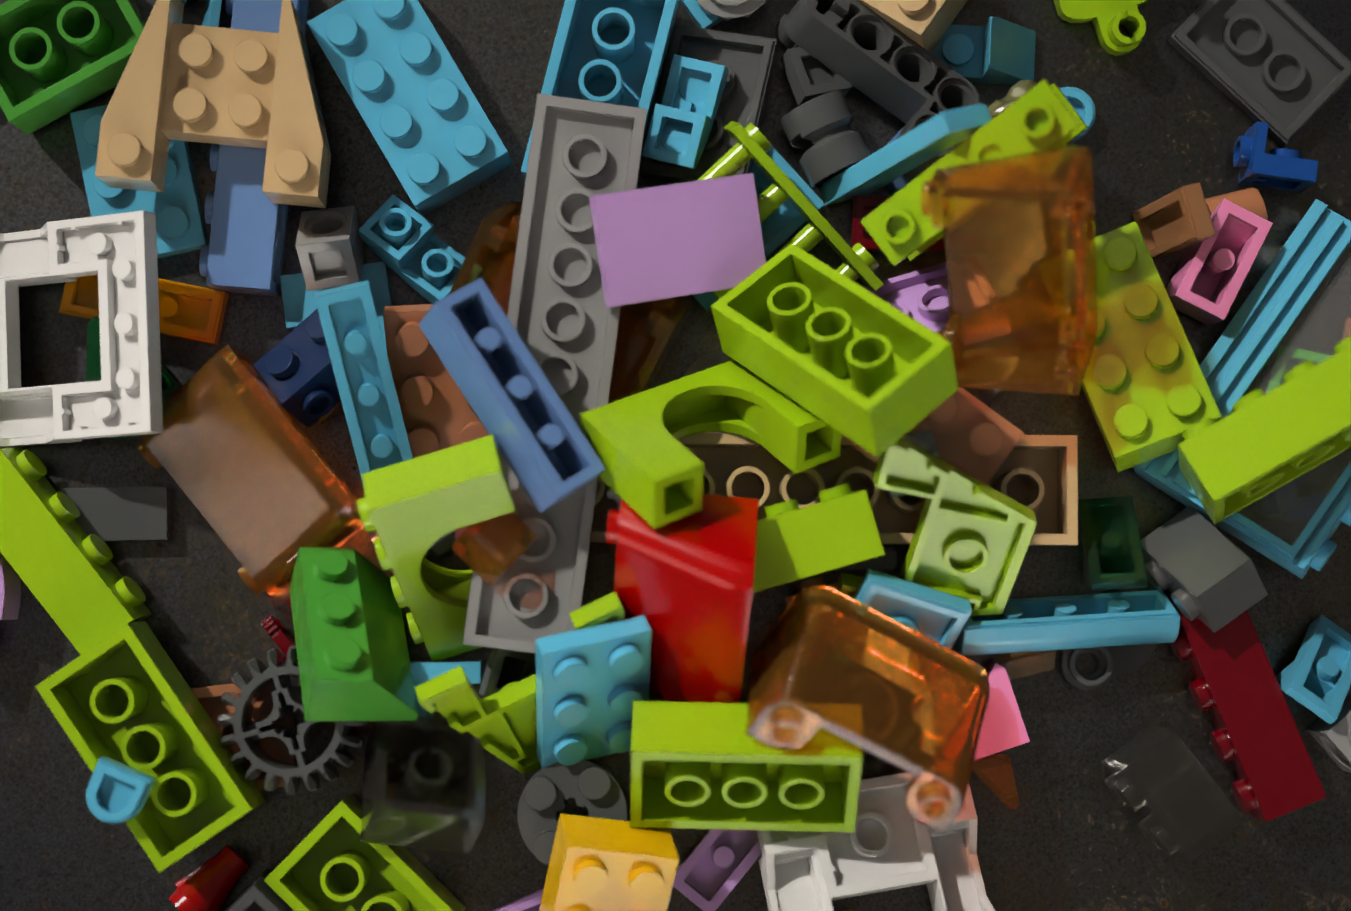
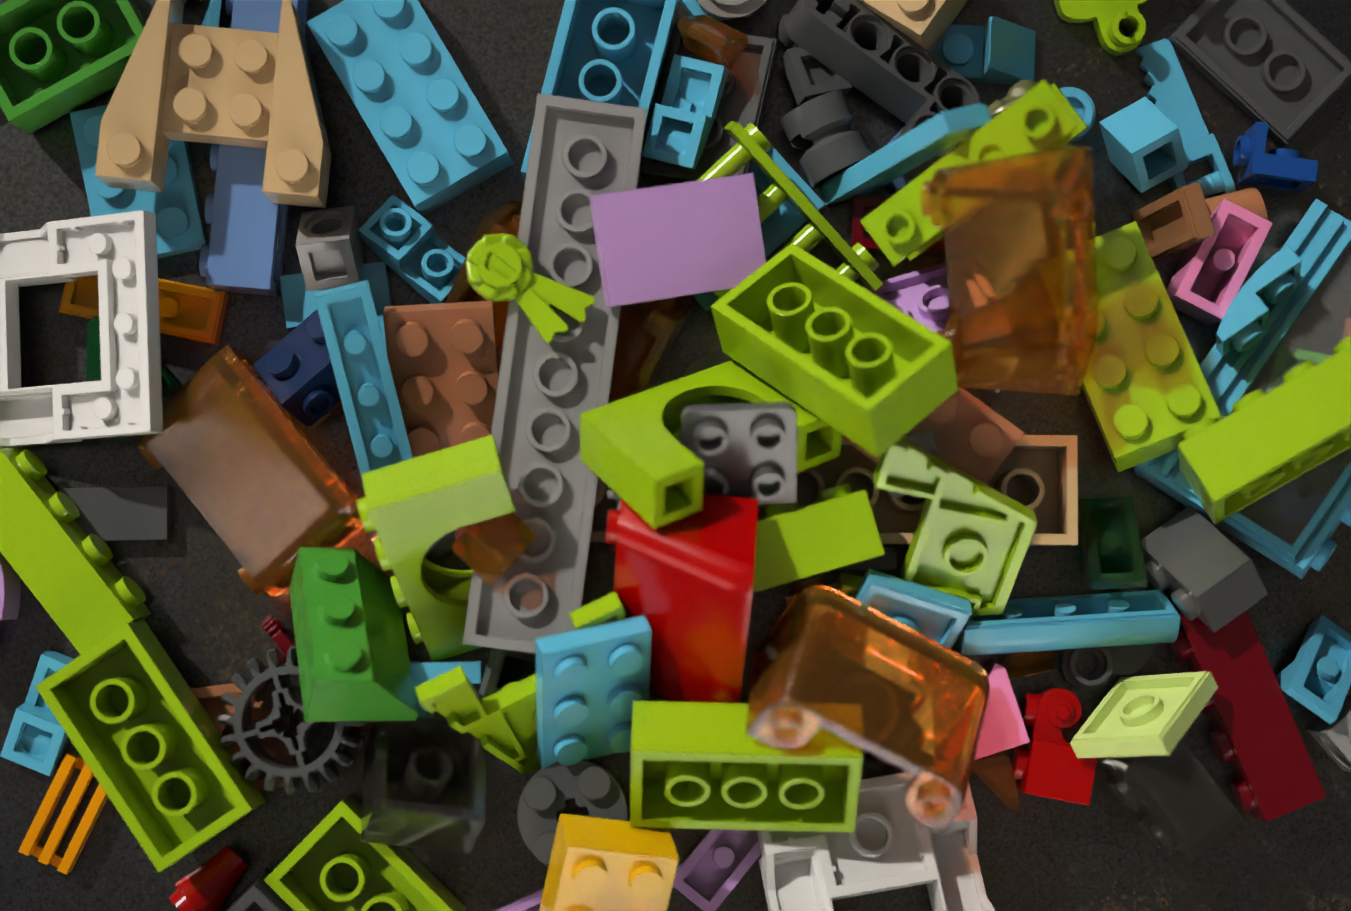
medium azure tile [86,756,156,824] -> none
medium blue brick [418,277,606,514] -> none
none -> medium azure slope [0,649,74,777]
none -> light orange tile [18,752,108,875]
none -> lime piece [466,233,596,345]
none -> clear orange slope [677,15,749,70]
none -> dark grey bracket [681,402,797,504]
none -> red brick [1010,687,1098,806]
none -> yellowish green tile [1070,671,1218,758]
none -> medium azure brick [1099,96,1188,193]
none -> medium azure piece [1135,39,1236,198]
none -> medium azure slope [1216,244,1302,356]

